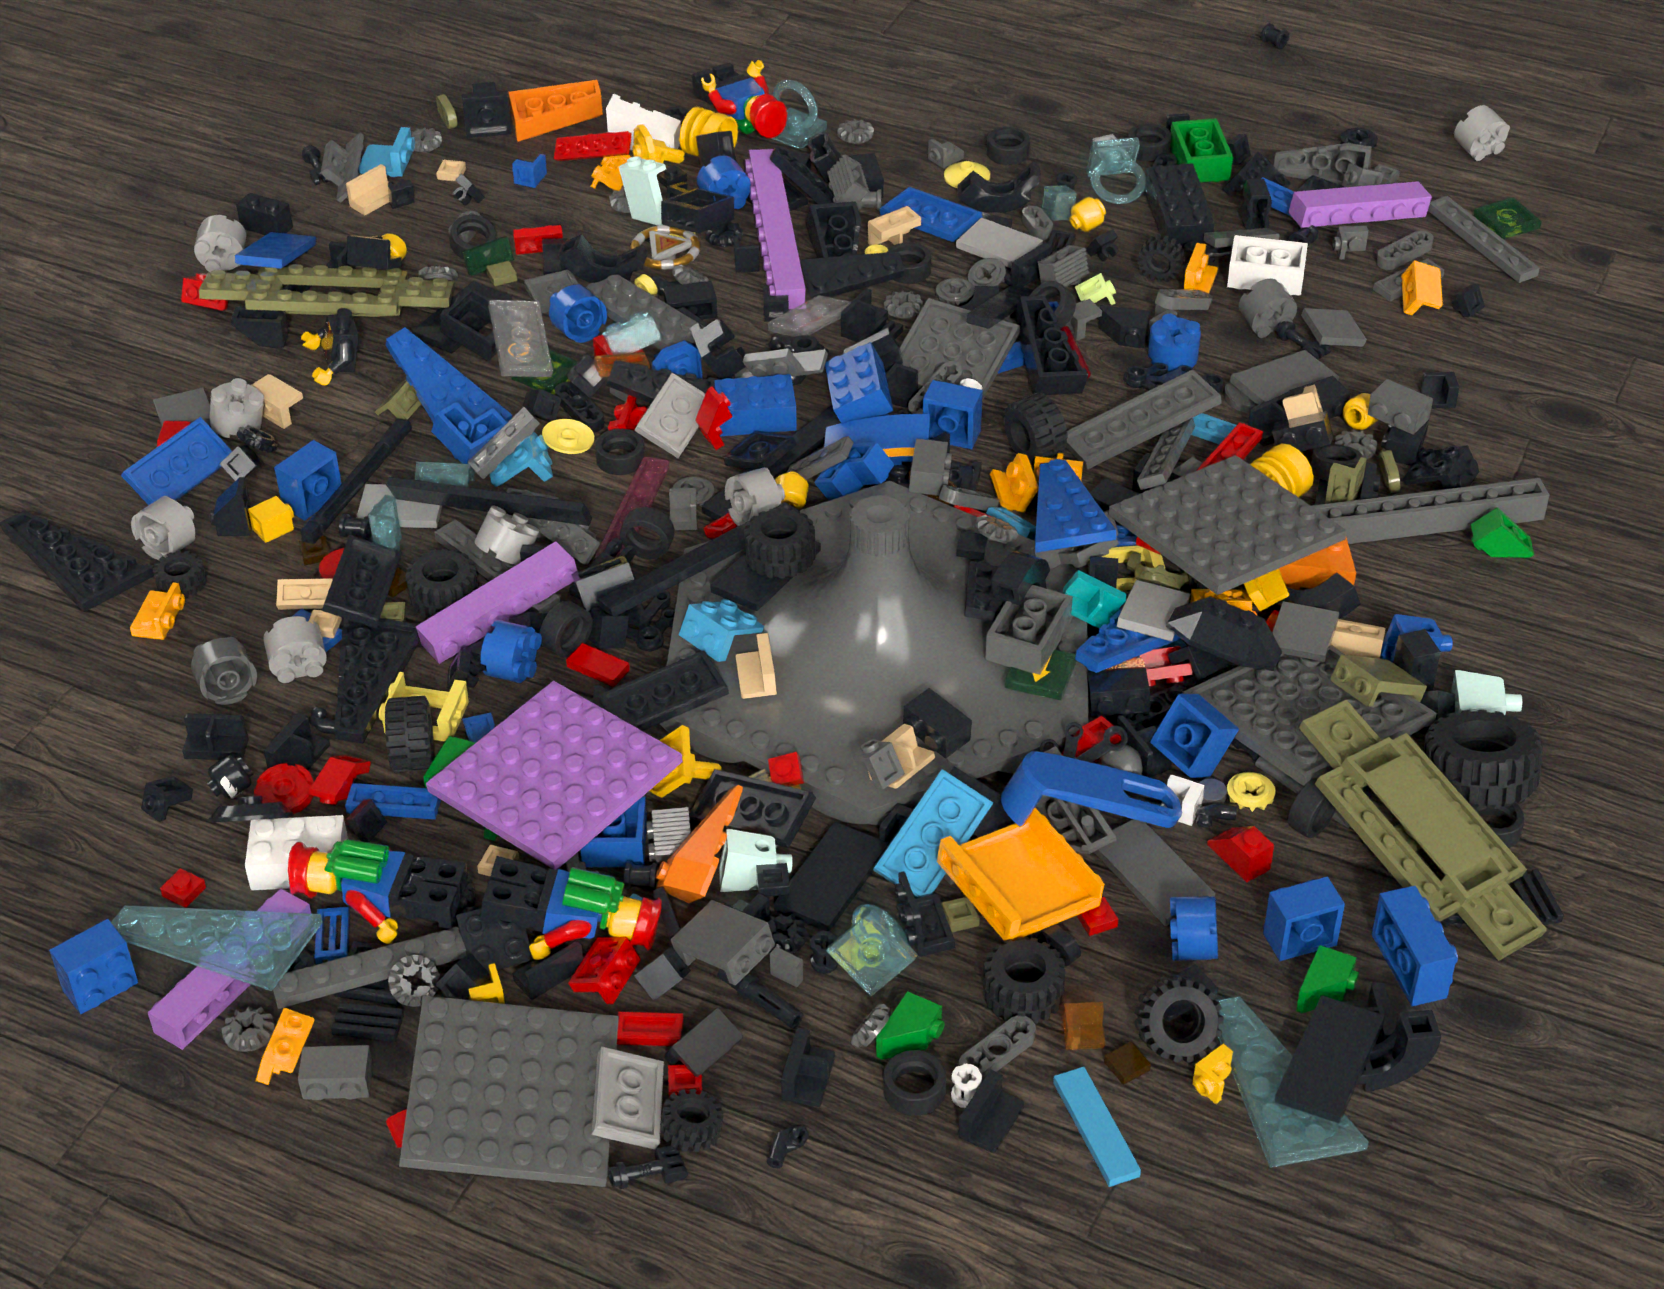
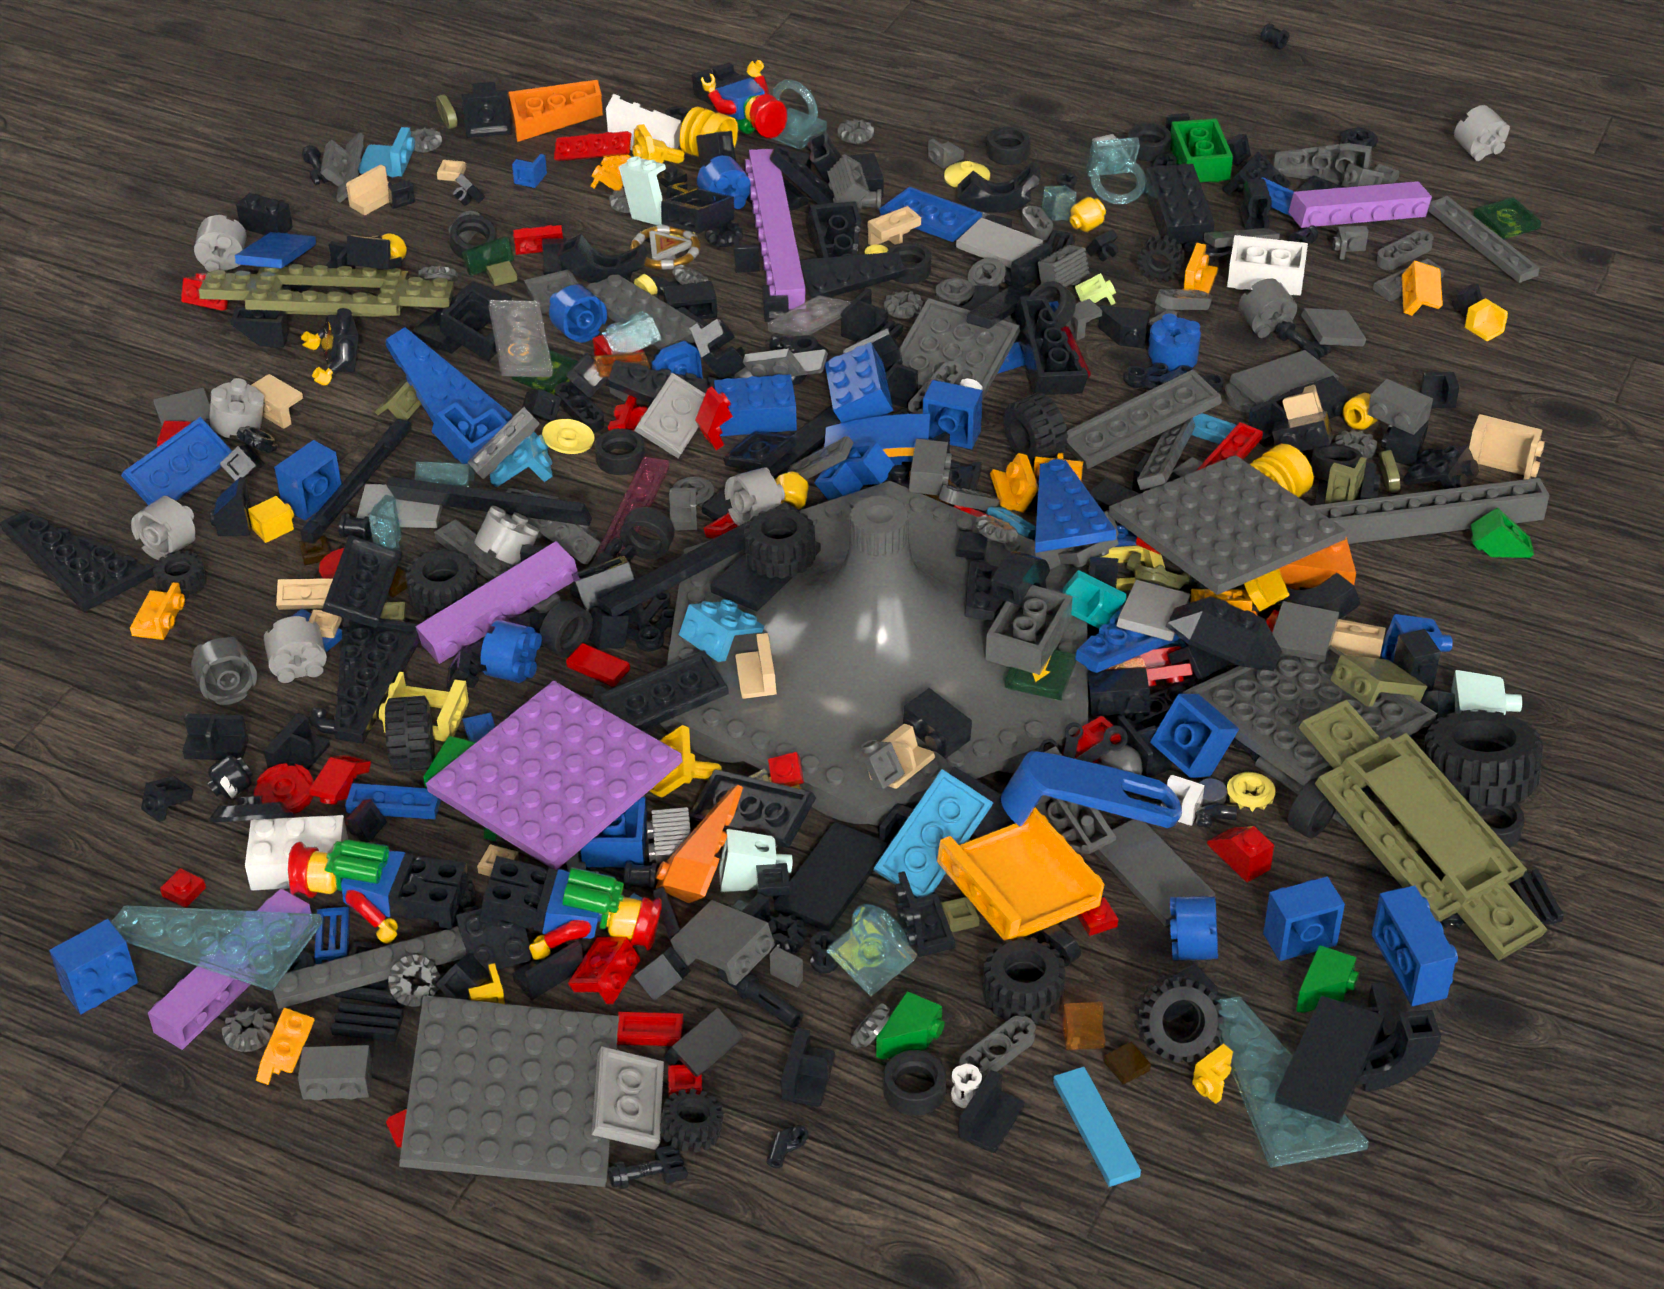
none -> yellow panel [1465,298,1508,341]
none -> tan panel [1469,414,1545,480]

